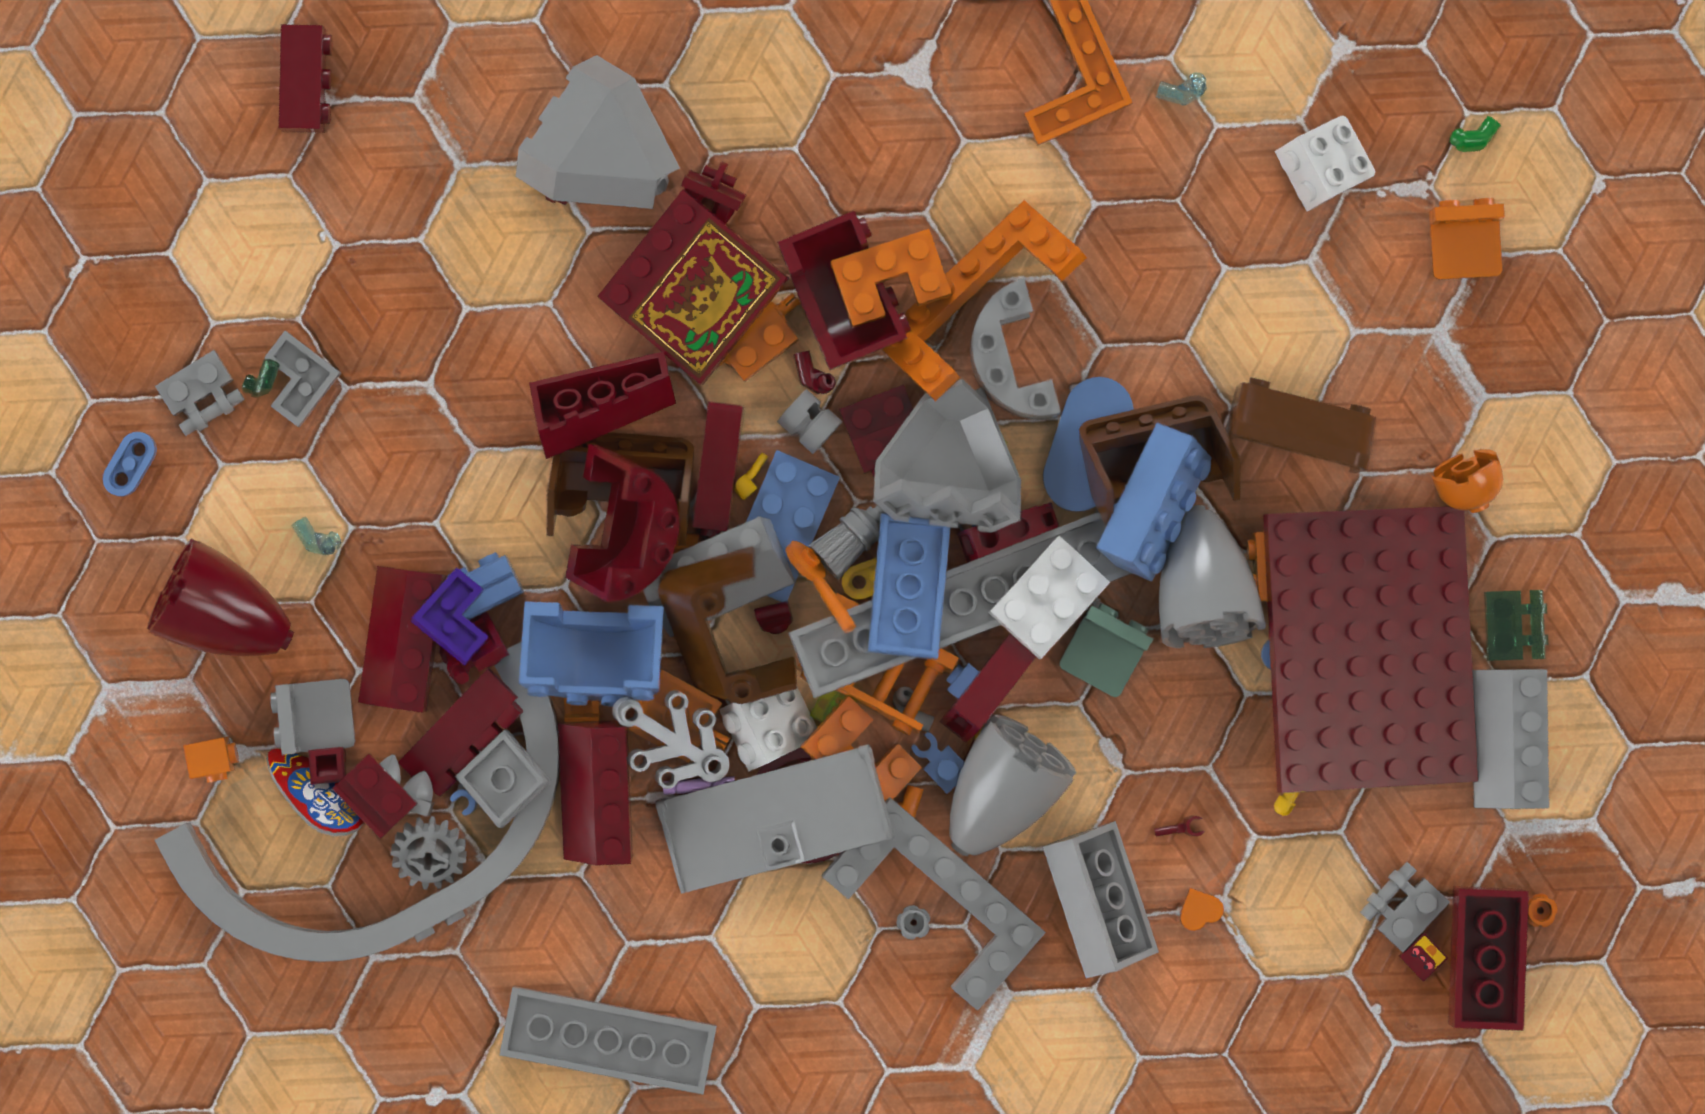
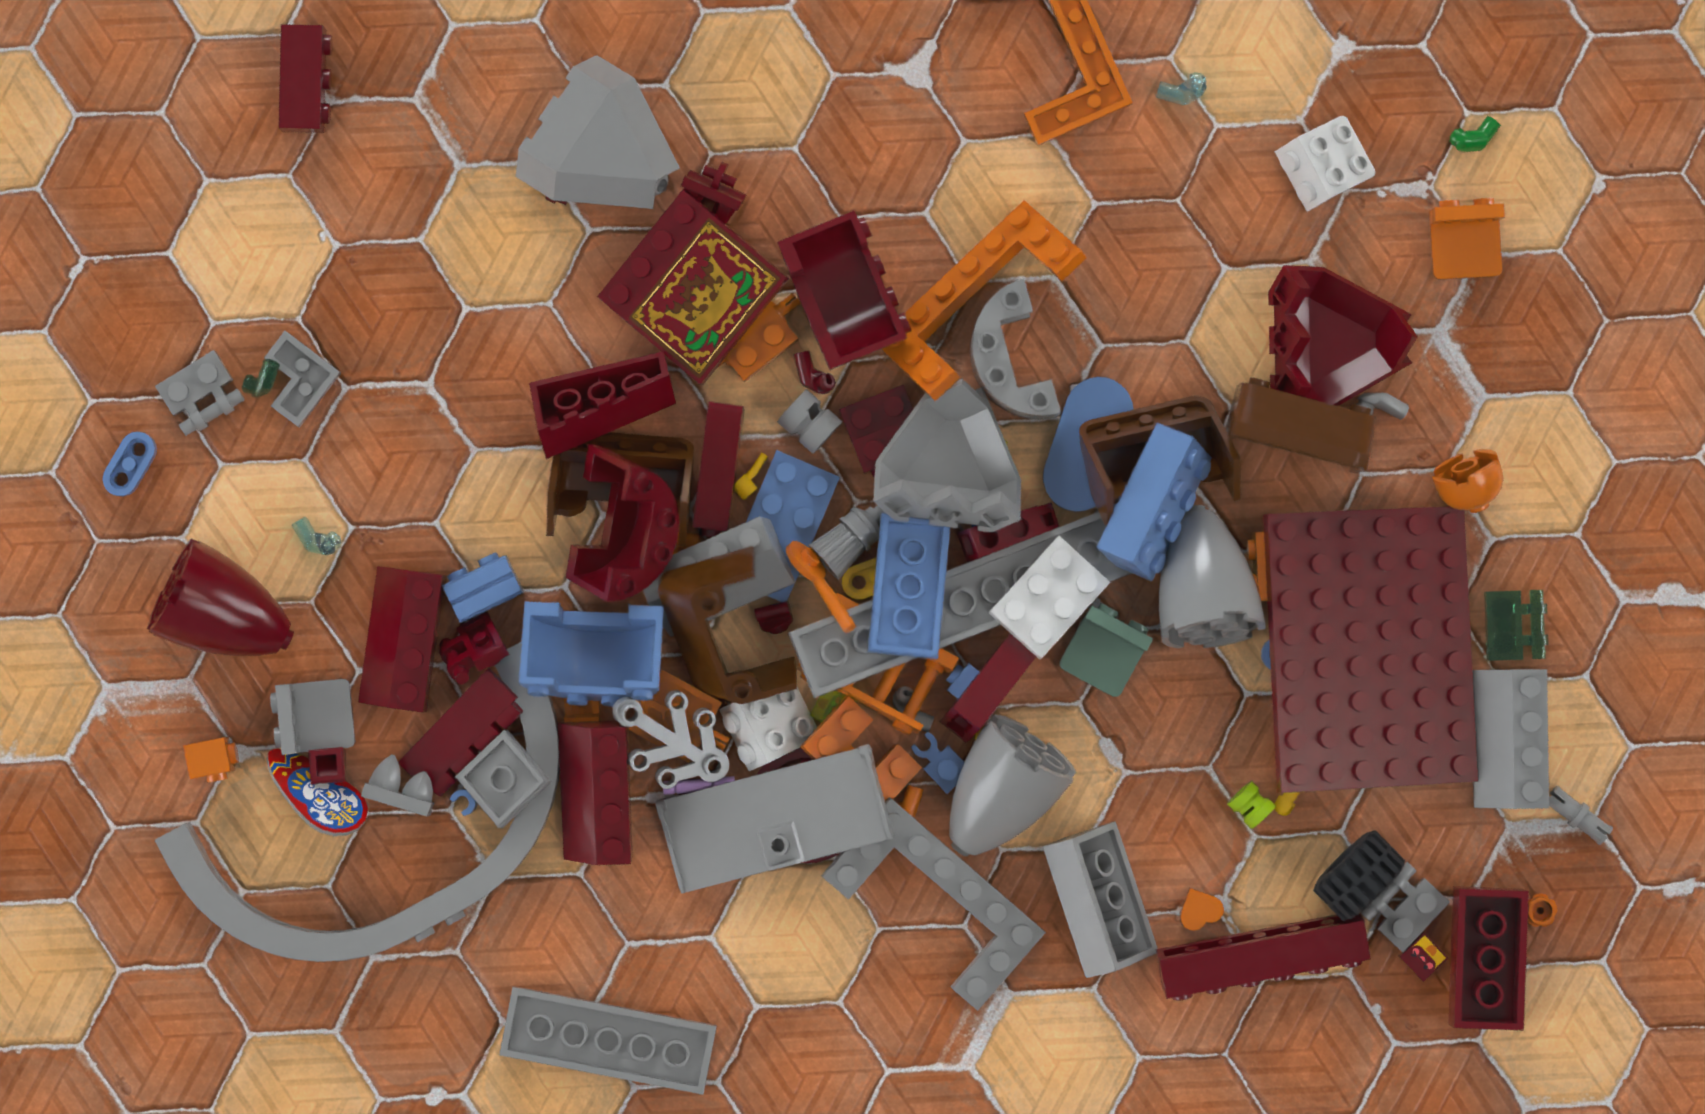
dark red plate [332,753,418,839] -> none
light grey gear [391,816,467,890] -> none
dark purple plate [411,568,488,665] -> none
orange plate [830,229,952,328] -> none
light grey plate [896,905,930,940] -> none
dark red hand [1154,816,1205,837] -> none
none -> dark red brick [1155,913,1371,1001]
none -> lime wheel [1227,781,1276,829]
none -> dark red panel [1268,265,1418,406]
none -> black tyre [1313,830,1405,921]
none -> light grey arm [1356,393,1409,420]
none -> light grey pin [1549,785,1613,845]

